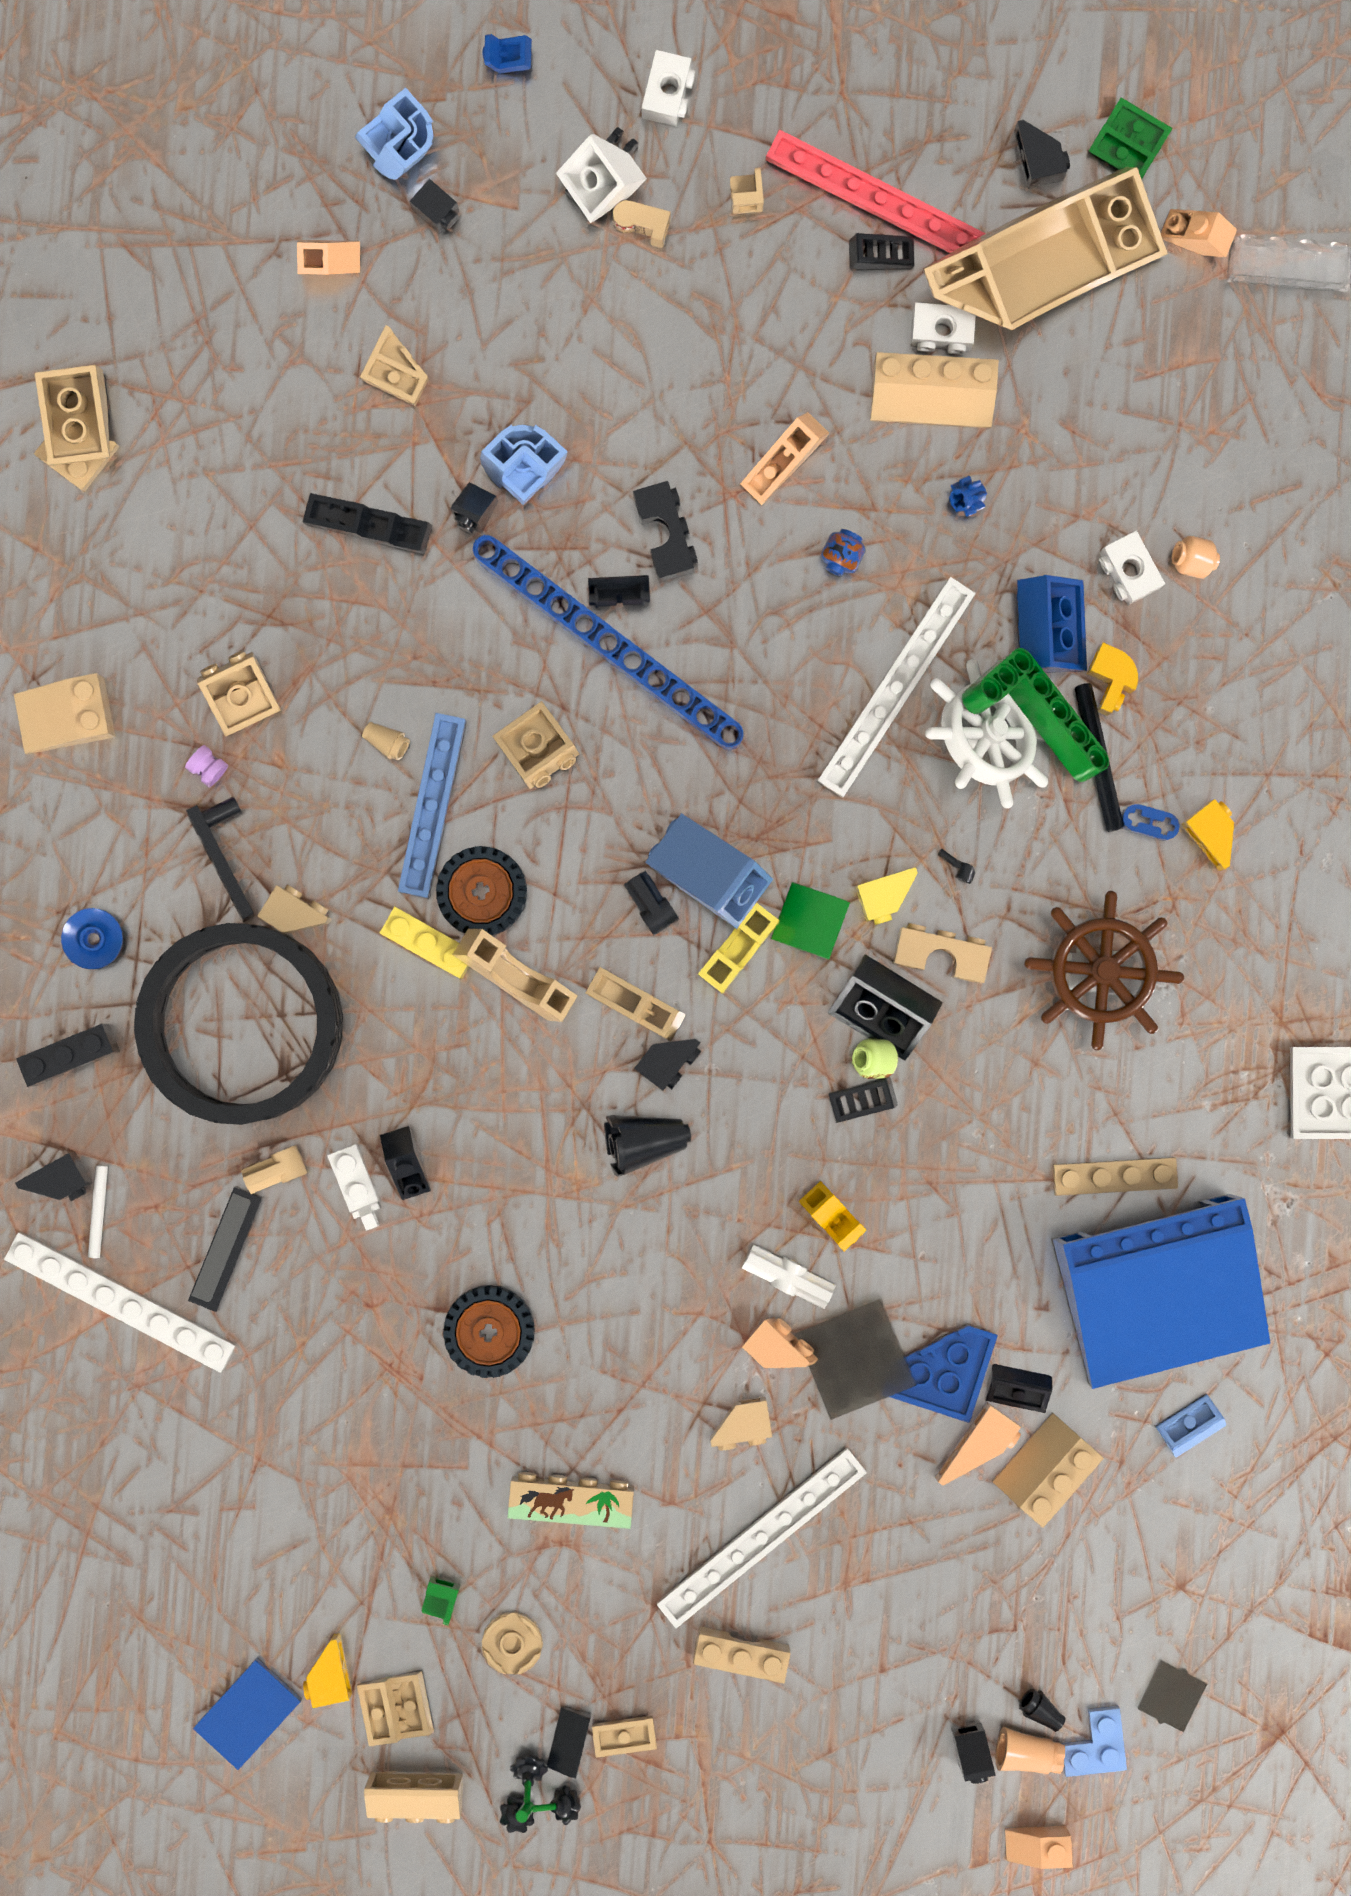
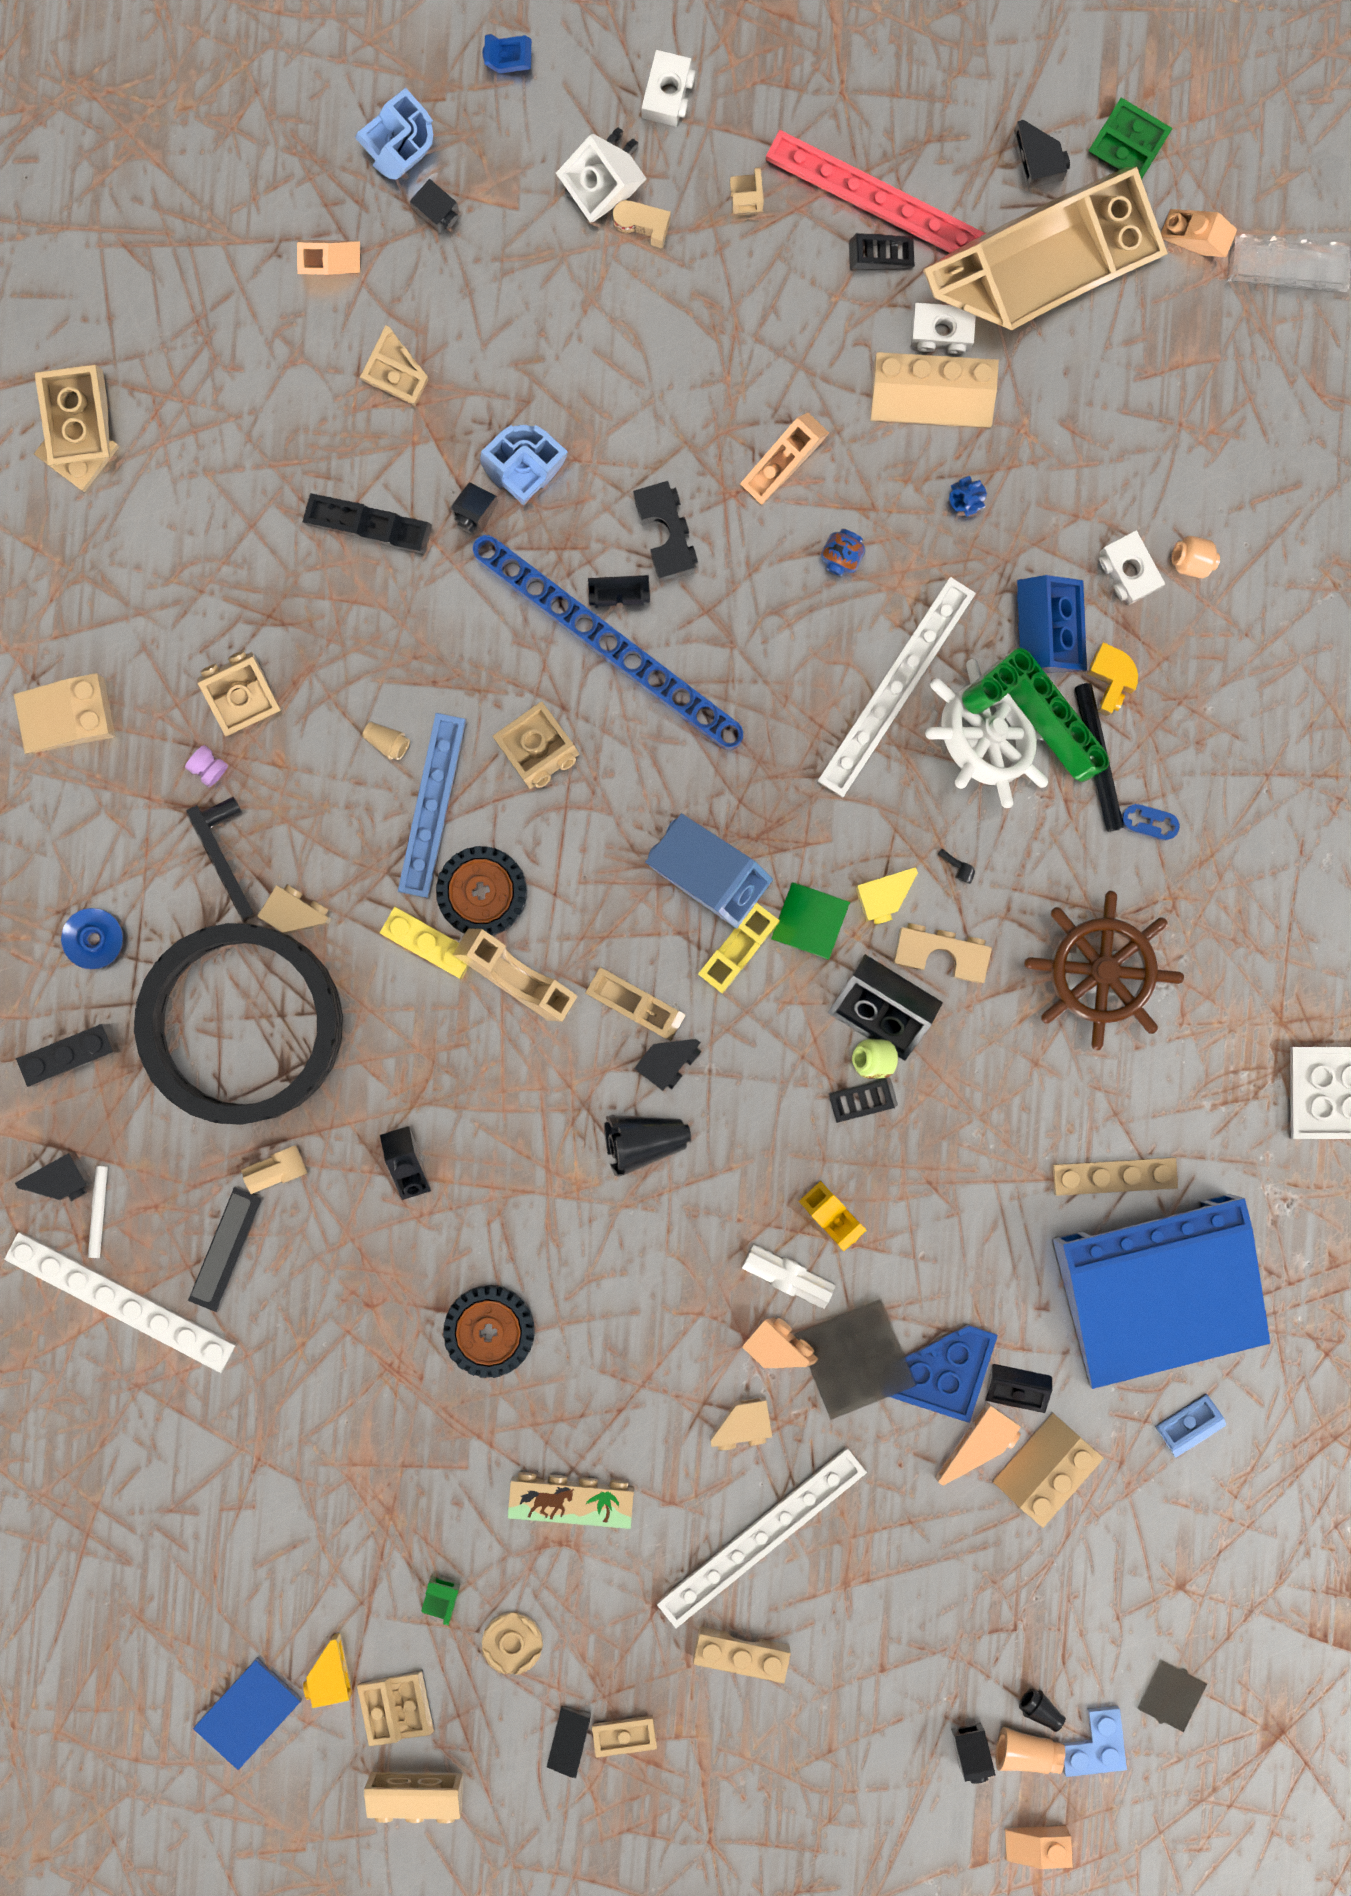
white hinge [327,1144,380,1231] -> none
black plant [500,1753,581,1833] -> none
black piece [624,870,679,936] -> none
yellow slope [1181,799,1234,871] -> none

